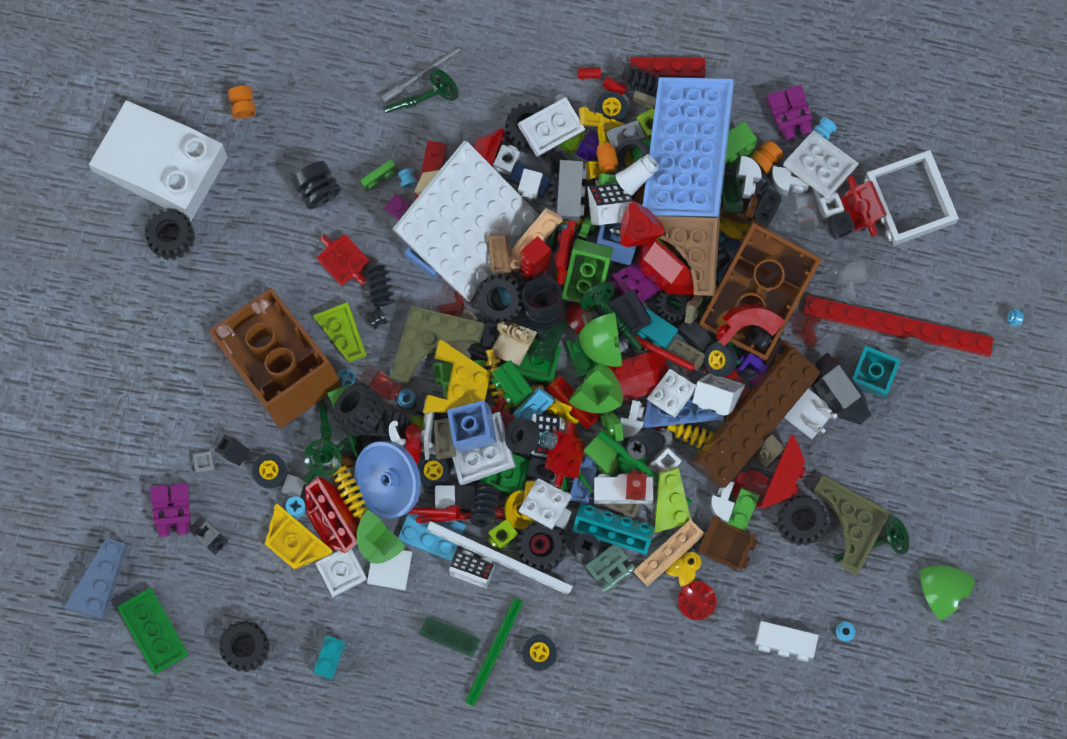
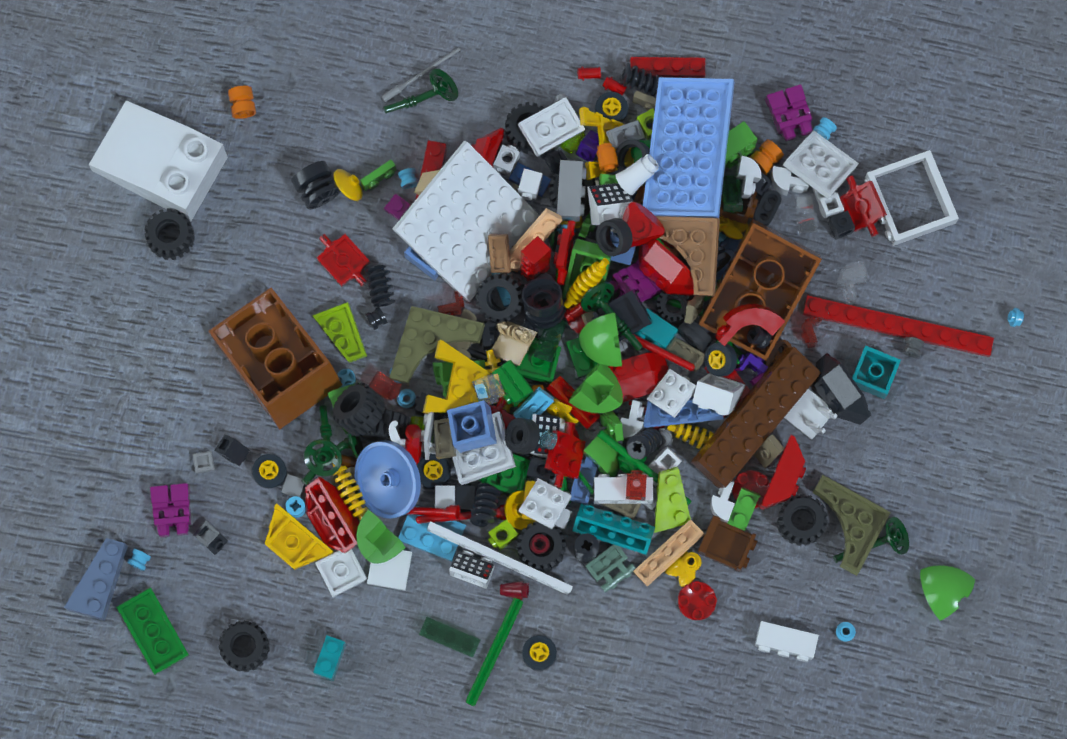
none -> medium azure wheel [127,549,151,571]
none -> yellow dish [333,169,363,201]
none -> clear brick [472,373,505,405]
none -> dark red cone [500,581,529,600]
none -> yellow piece [564,258,609,308]
none -> red pin [564,302,589,322]
none -> black tyre [596,218,633,257]

